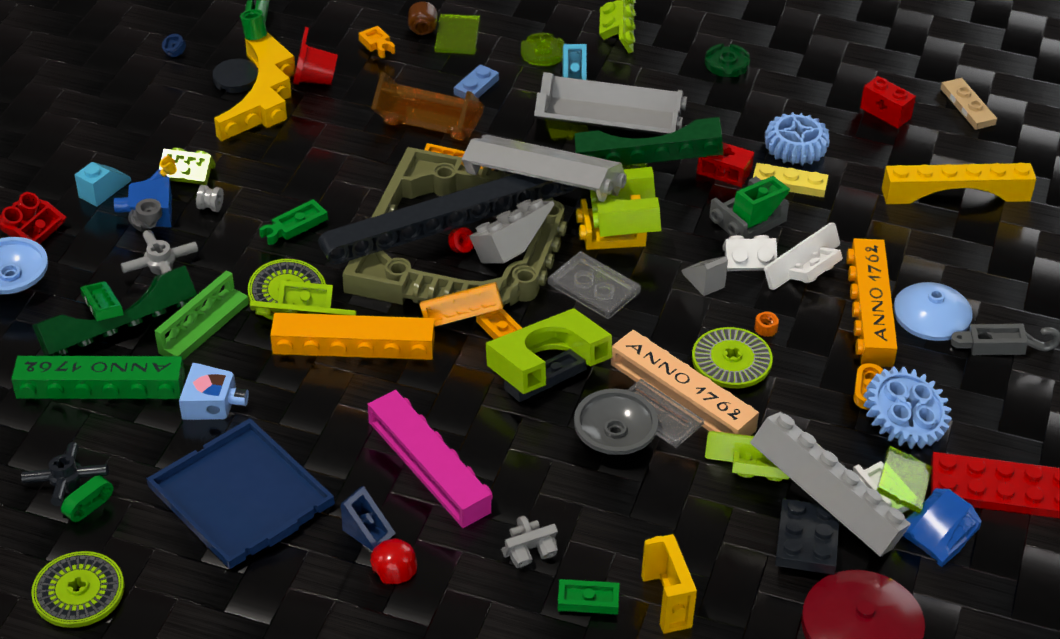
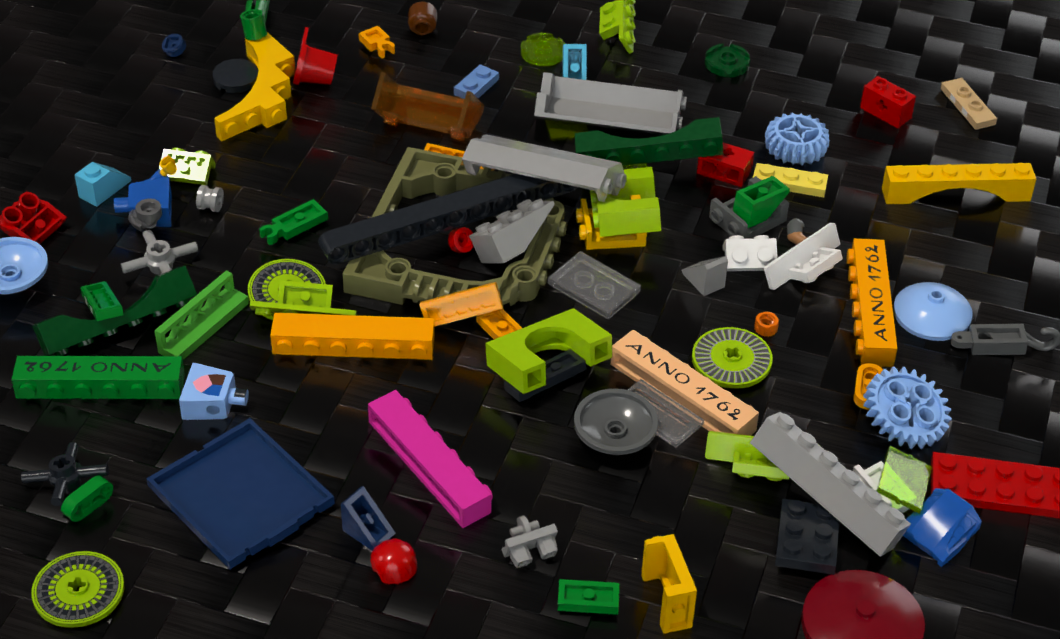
clear neon green piece [434,14,480,54] -> none
none -> arm [787,218,807,245]

